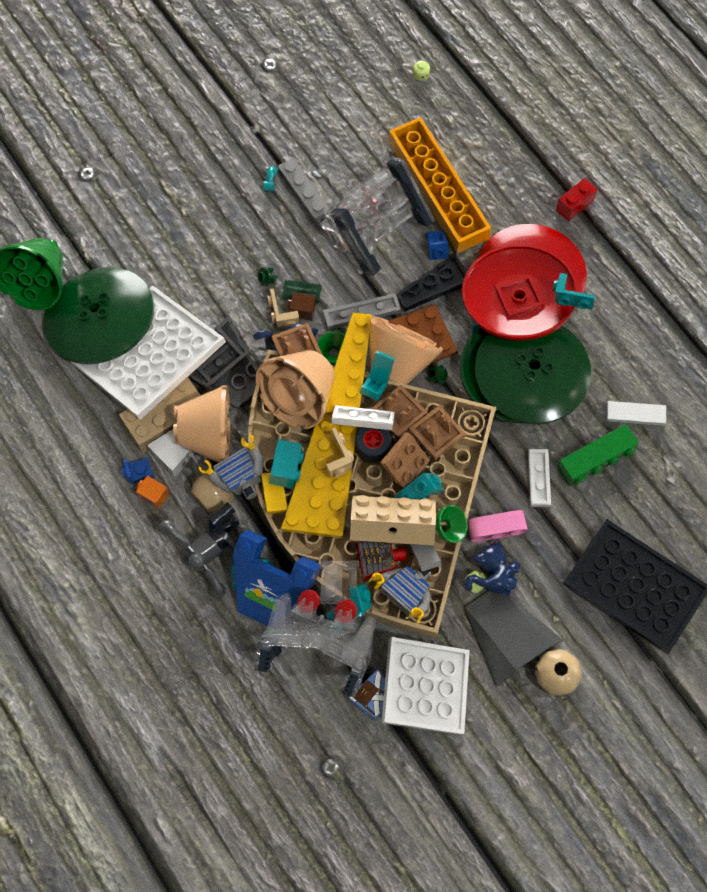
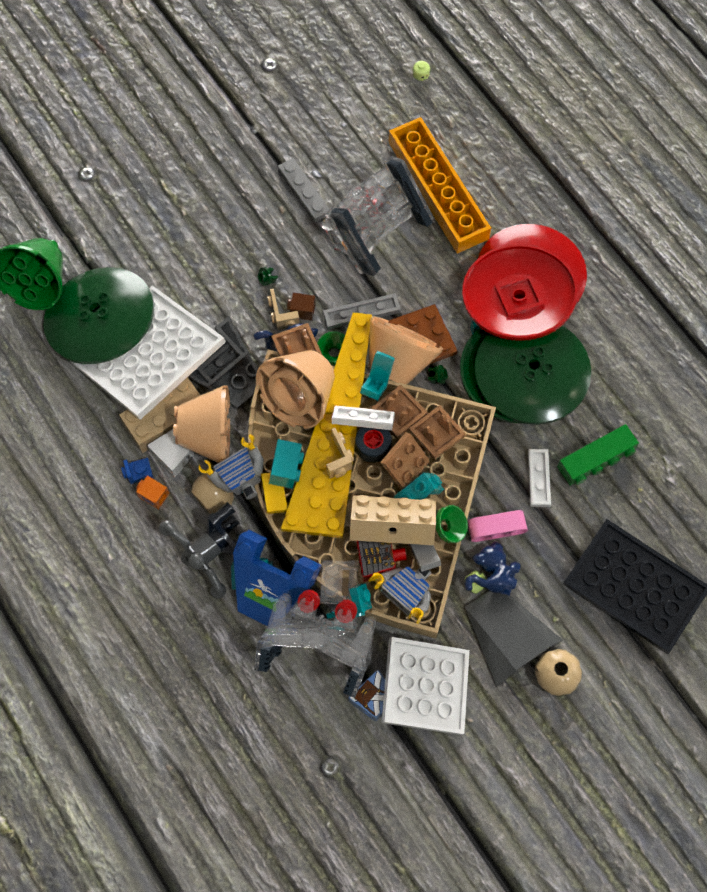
teal arm [263,166,277,191] -> none
clear green tile [282,280,322,304] -> none
black wing [396,253,467,312] -> none
blue bracket [426,231,448,260] -> none
teal bracket [552,273,595,309] -> none
red brick [556,178,598,222] -> none
white tile [606,401,666,426] -> none

